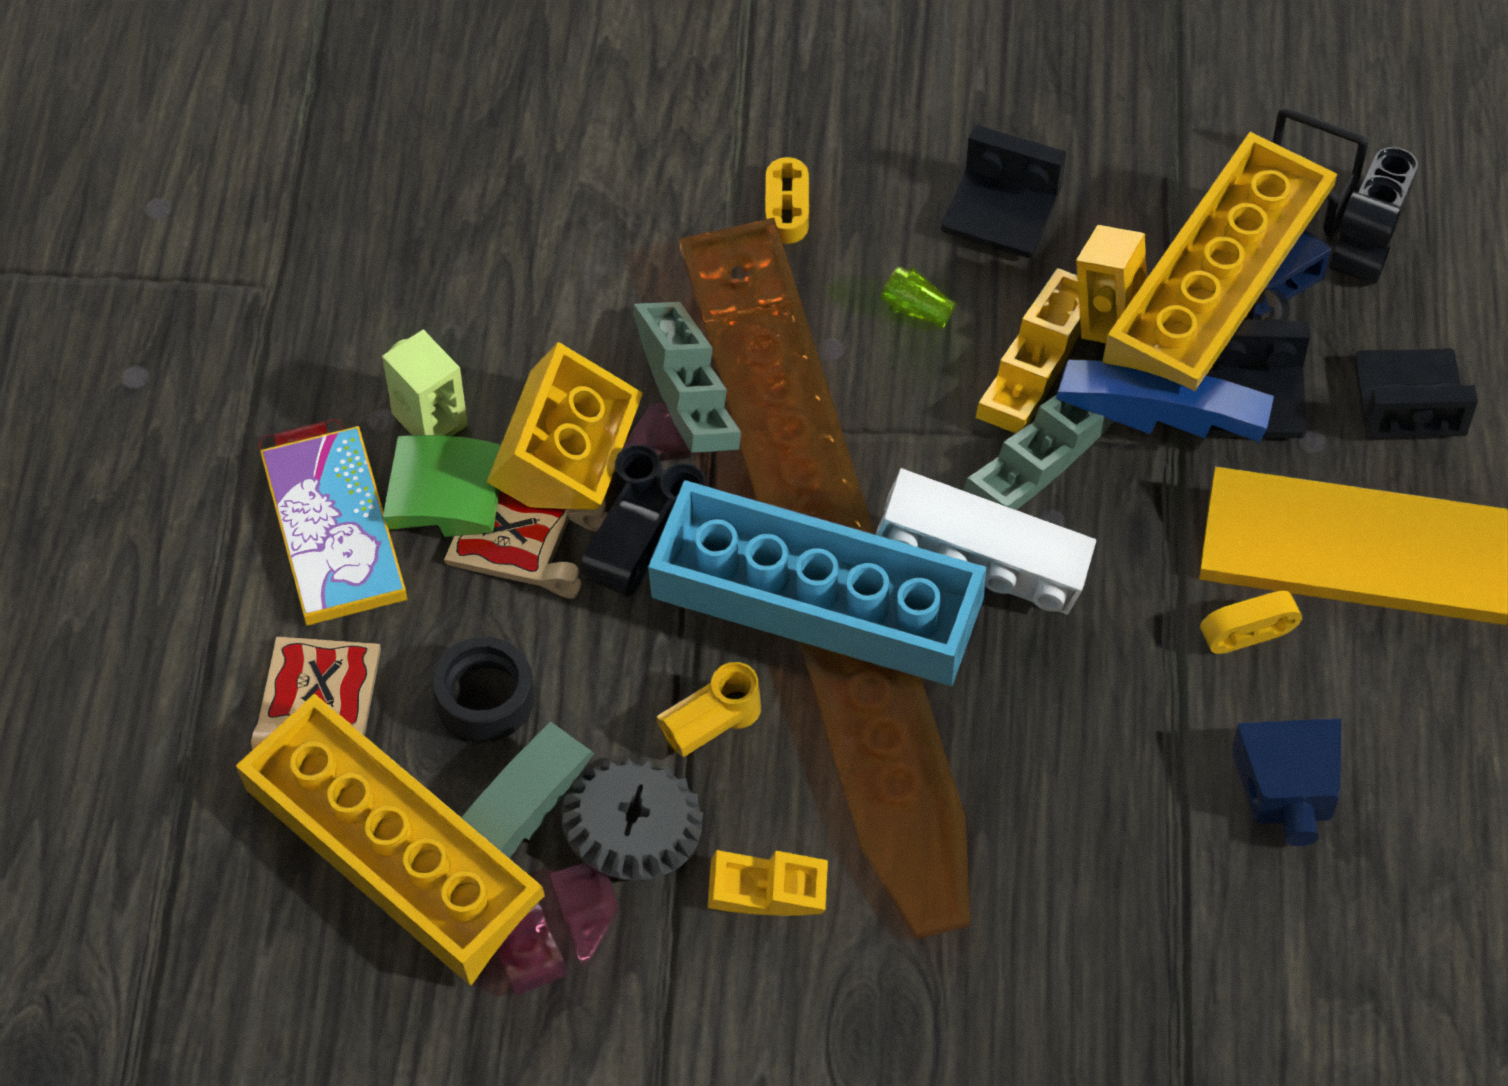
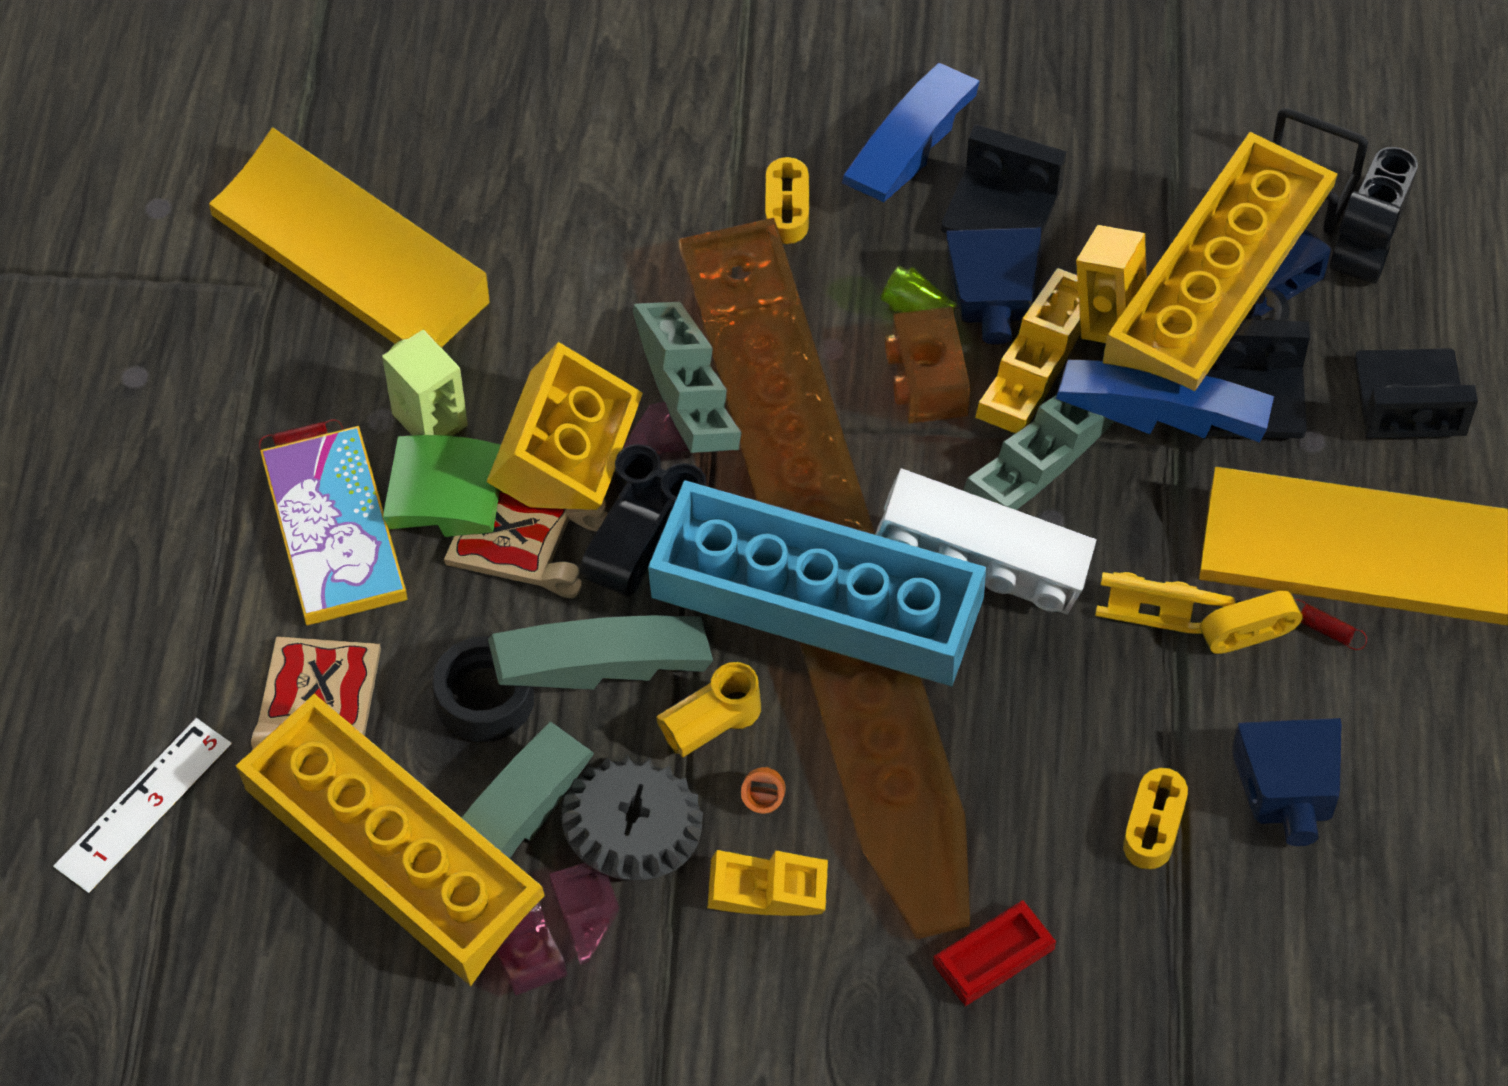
none -> white sticker [53,718,232,893]
none -> yellow arch [209,127,490,348]
none -> sand green slope [488,615,713,690]
none -> orange hinge [741,767,786,814]
none -> blue slope [842,63,980,203]
none -> clear orange brick [884,307,970,424]
none -> red tile [933,900,1056,1007]
none -> dark blue torso [947,227,1041,345]
none -> yellow piece [1095,572,1236,634]
none -> yellow beam [1123,768,1188,869]
none -> red piece [1294,599,1367,650]

